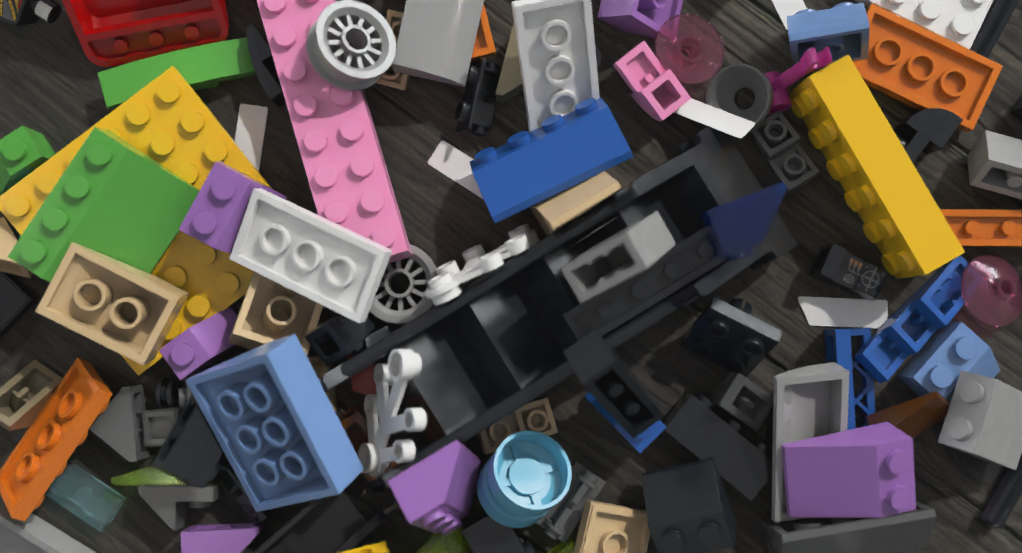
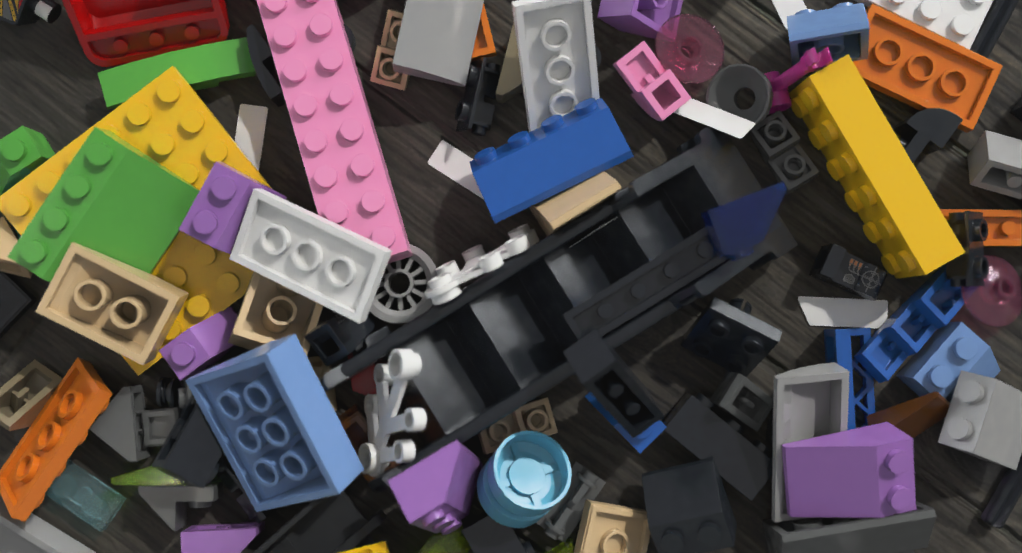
light grey wheel [306,0,396,91] -> none
light grey brick [561,211,676,303] -> none
none -> black hinge [946,211,989,287]

